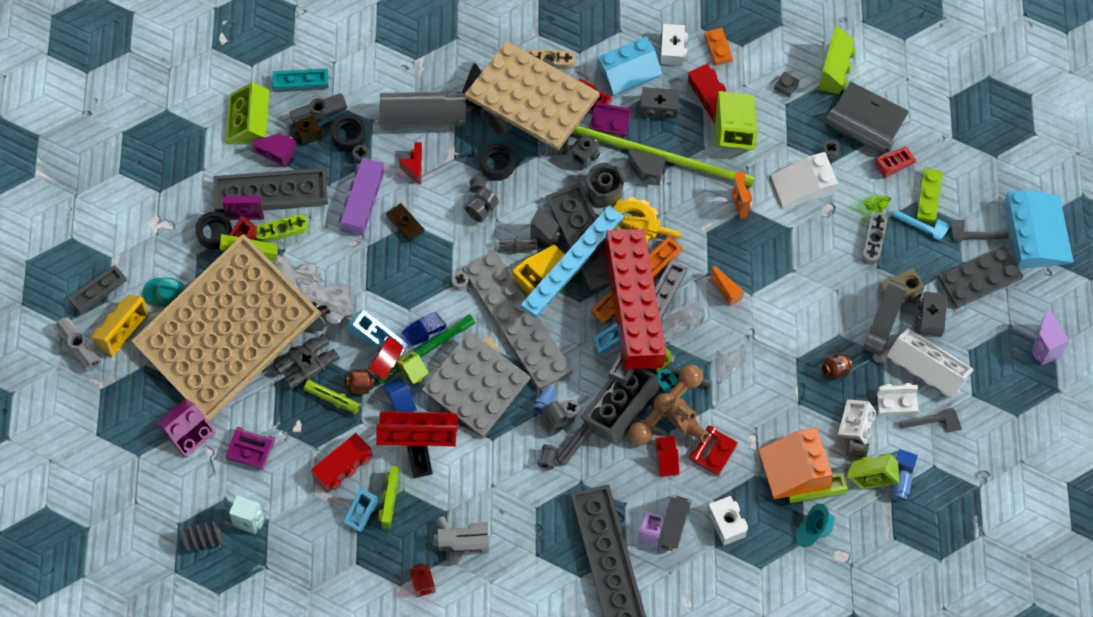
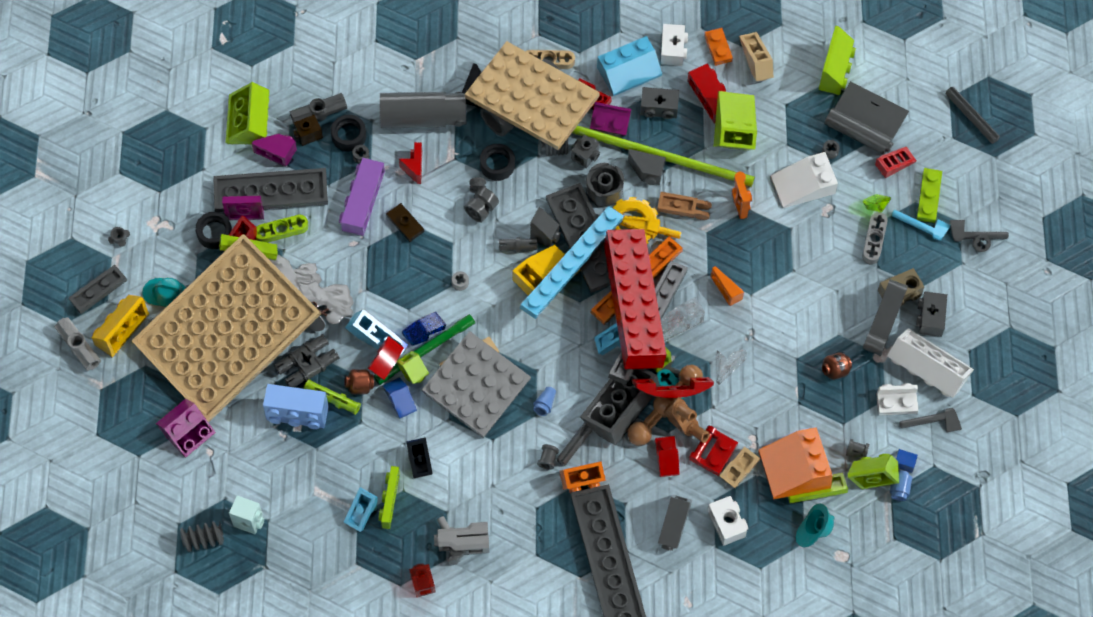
magenta plate [225,427,275,470] -> none
teal plate [273,68,329,91] -> none
red brick [311,433,373,493] -> none
red fence [376,411,458,447] -> none
light grey plate [462,250,573,391] -> none
dark grey piece [538,400,580,437] -> none
lavender slope [638,512,665,547] -> none
dark grey plate [774,72,800,97] -> none
white bracket [838,400,876,444] -> none
dark grey plate [938,246,1023,309] -> none
medium azure slope [1004,190,1074,269] -> none
lavender slope [1032,309,1069,365] -> none
none -> dark grey plate [108,227,130,247]
none -> light blue brick [263,384,329,429]
none -> orange brick [559,461,606,493]
none -> red slope [632,377,714,398]
none -> medium nougat hinge [657,192,712,220]
none -> tan slope [720,446,761,488]
none -> tan slope [739,32,774,81]
none -> dark grey axle [946,87,1000,144]
none -> dark grey bush [972,235,991,252]

